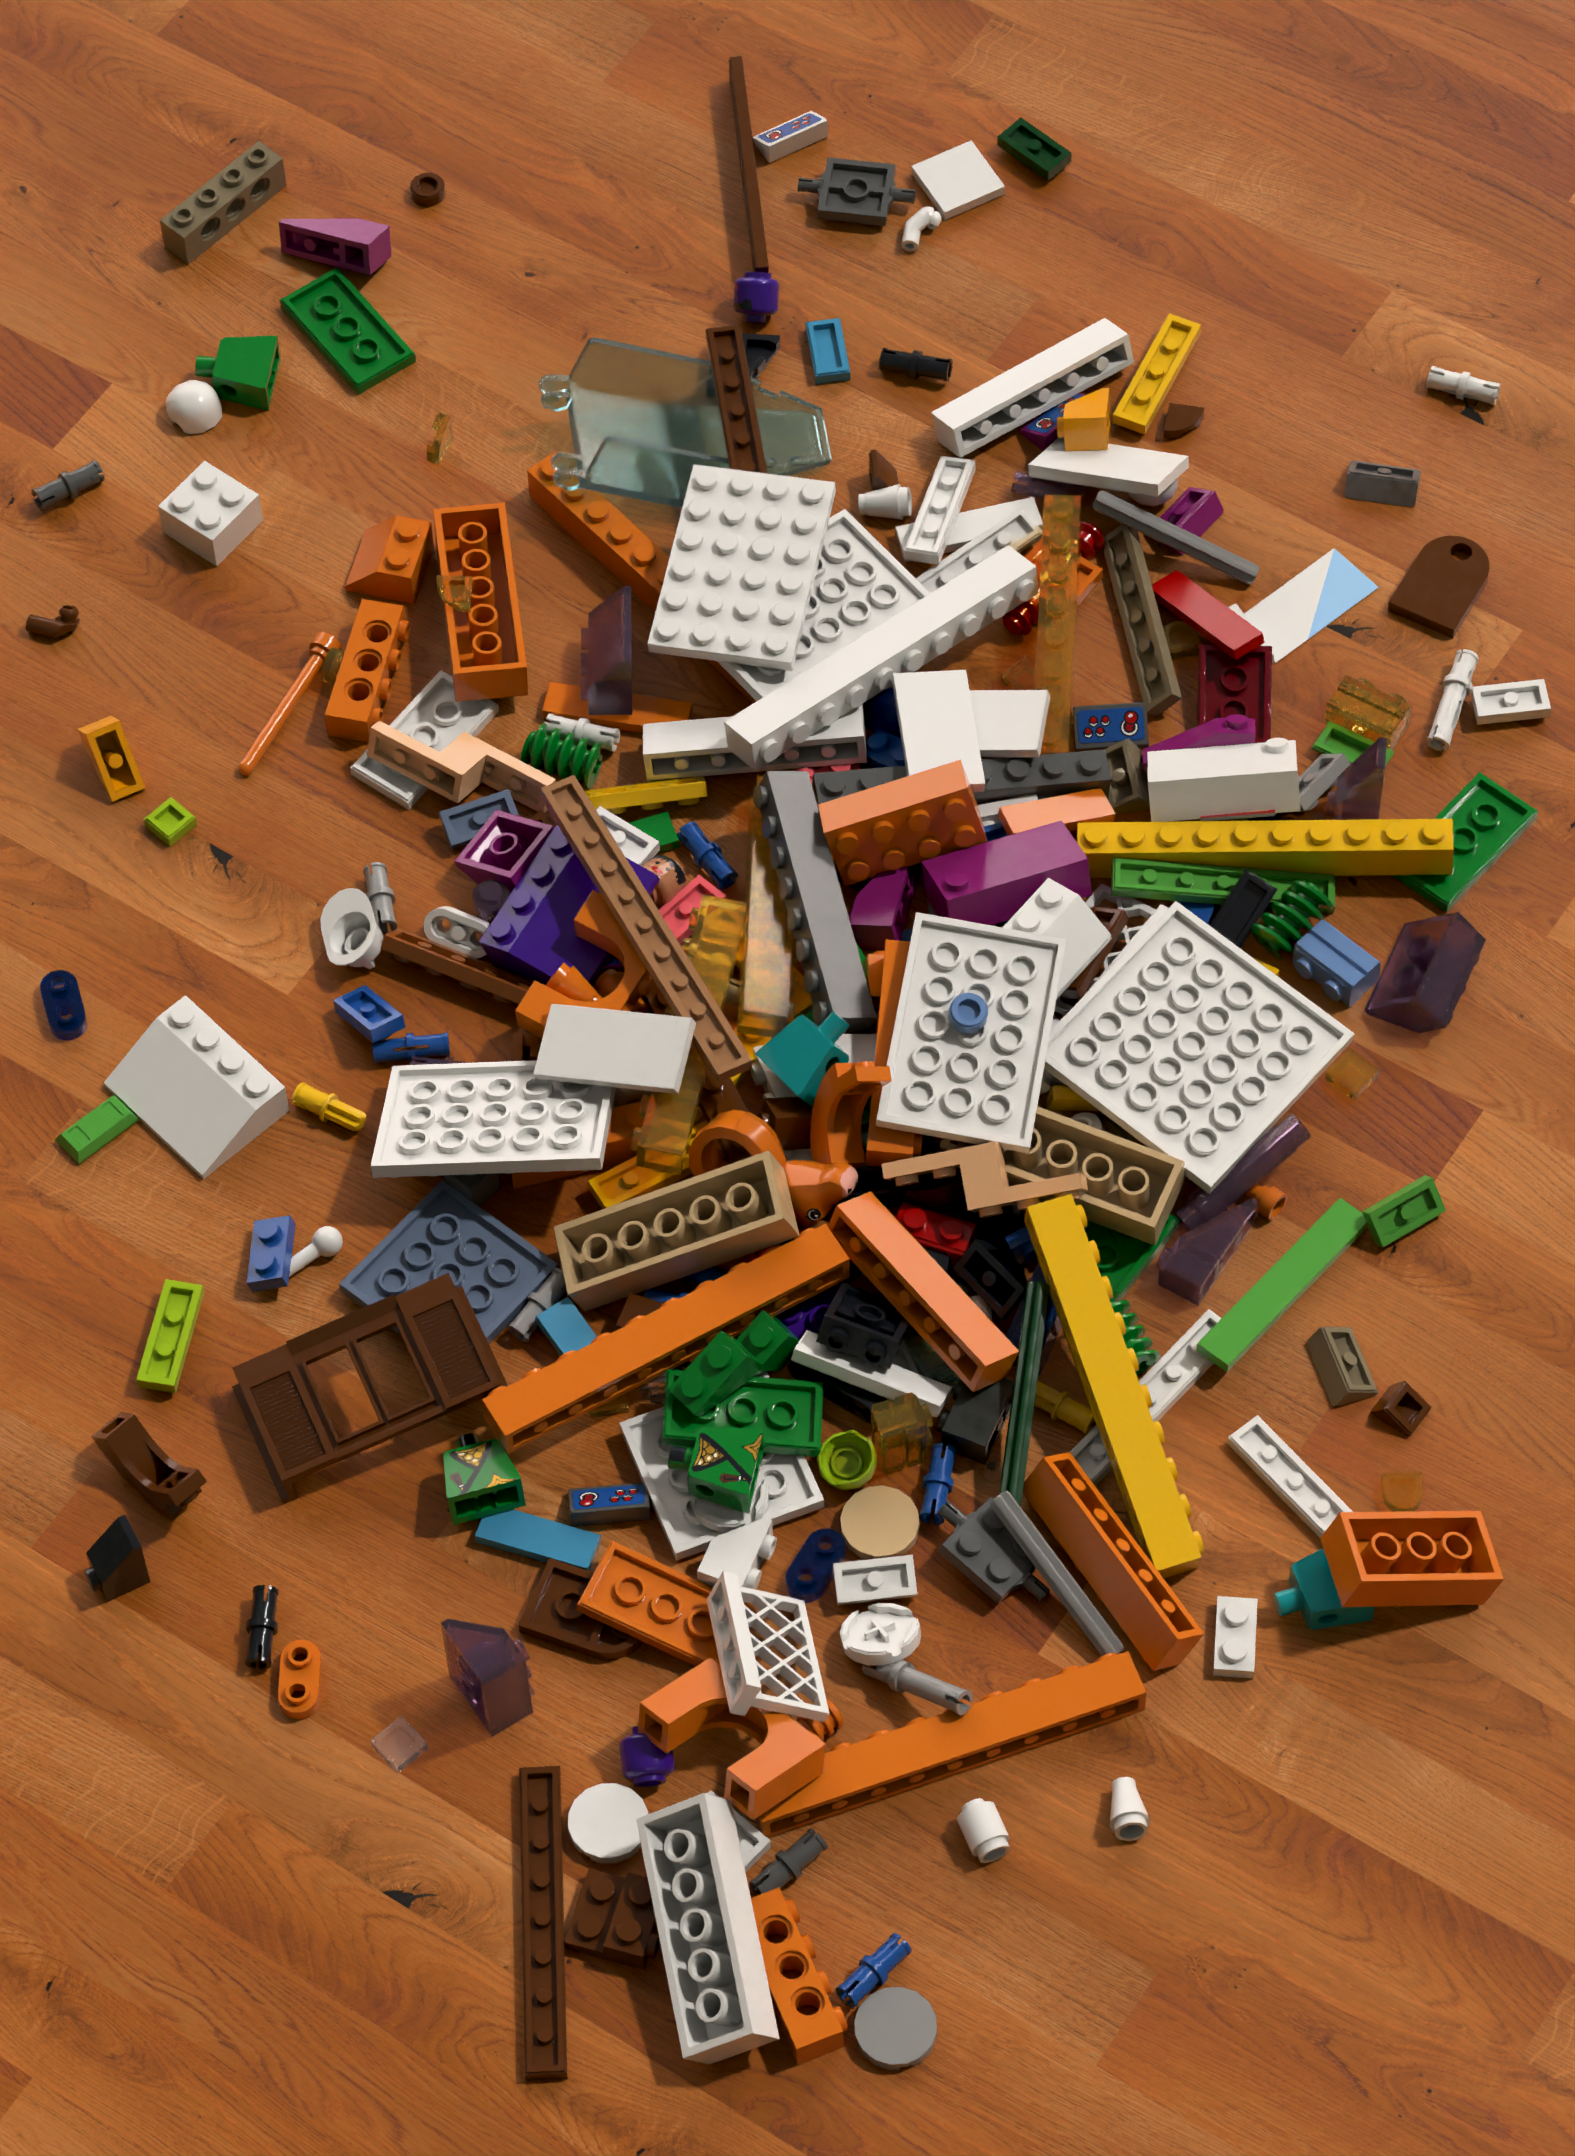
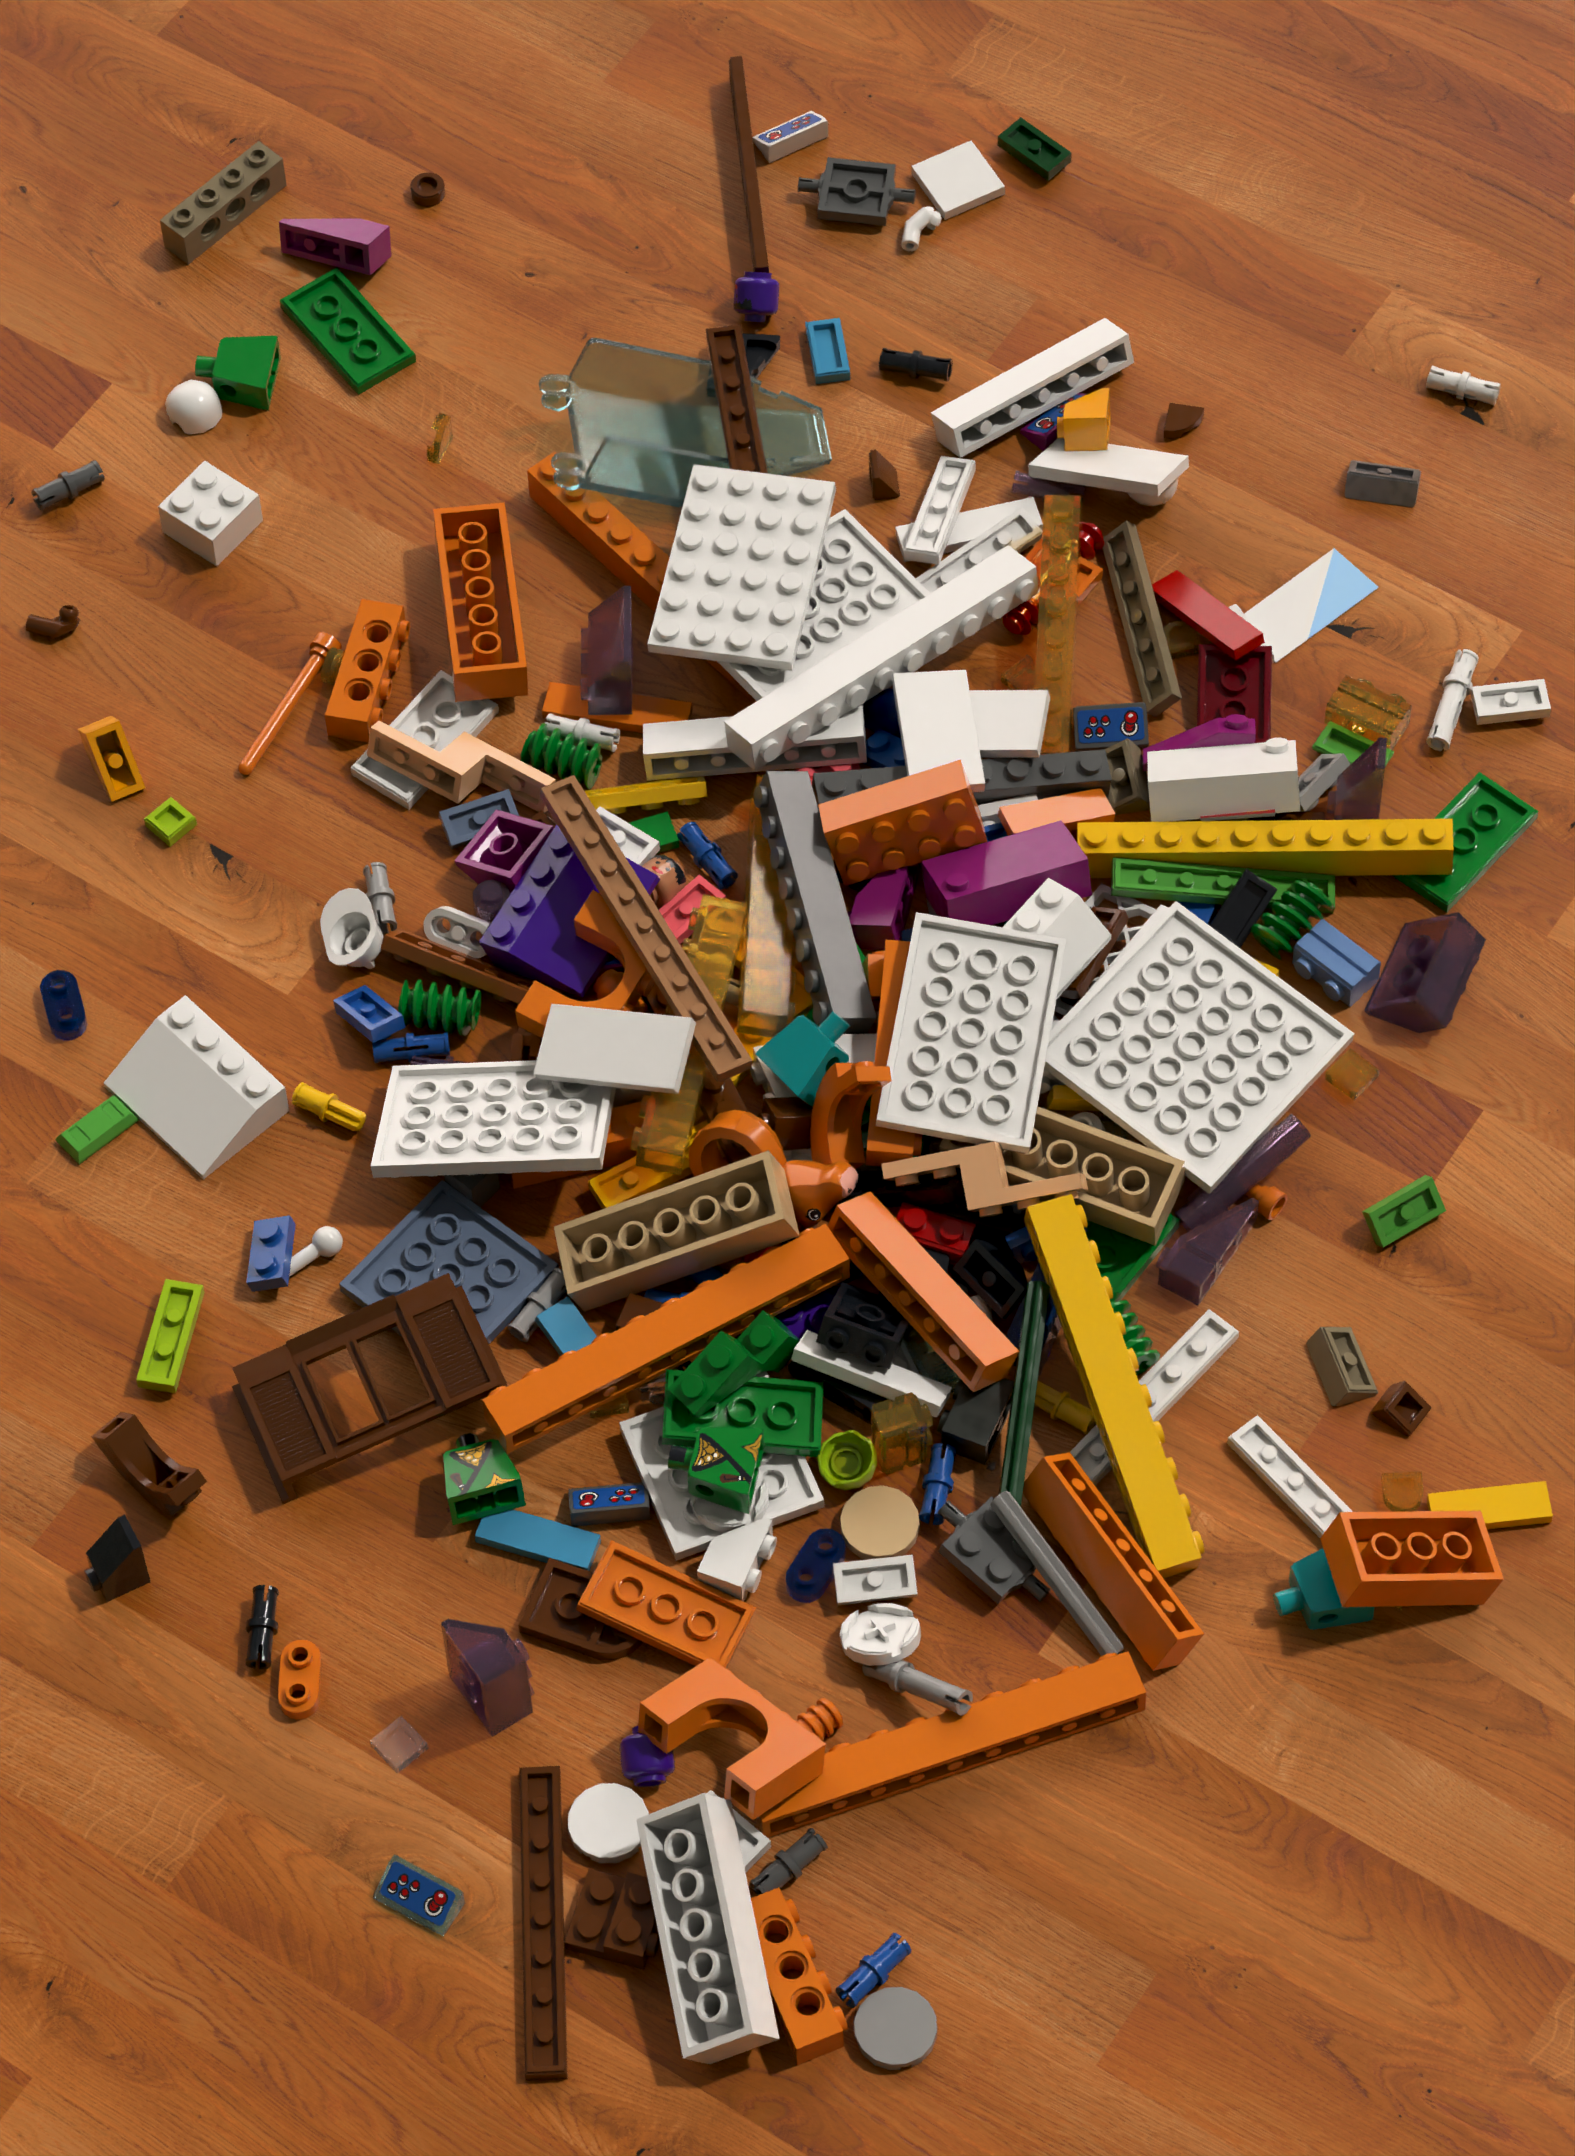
orange slope [345,515,434,604] -> none
clear yellow tile [436,575,473,612] -> none
orange cone [545,962,603,1002] -> none
white fence [707,1571,830,1722] -> none
white cone [858,484,912,520] -> none
medium blue tile [949,993,988,1034] -> none
white brick [957,1798,1010,1863] -> none
light grey axle [1092,491,1259,584] -> none
white cone [1110,1777,1150,1841] -> none
yellow plate [1112,313,1201,435] -> none
magenta slope [1152,487,1224,555] -> none
bright green tile [1196,1198,1368,1372] -> none
white plate [1213,1596,1258,1679] -> none
reddish brown tile [1388,536,1489,638] -> none
none -> slope [373,1854,465,1936]
none -> green piece [398,979,481,1036]
none -> yellow tile [1427,1481,1553,1529]

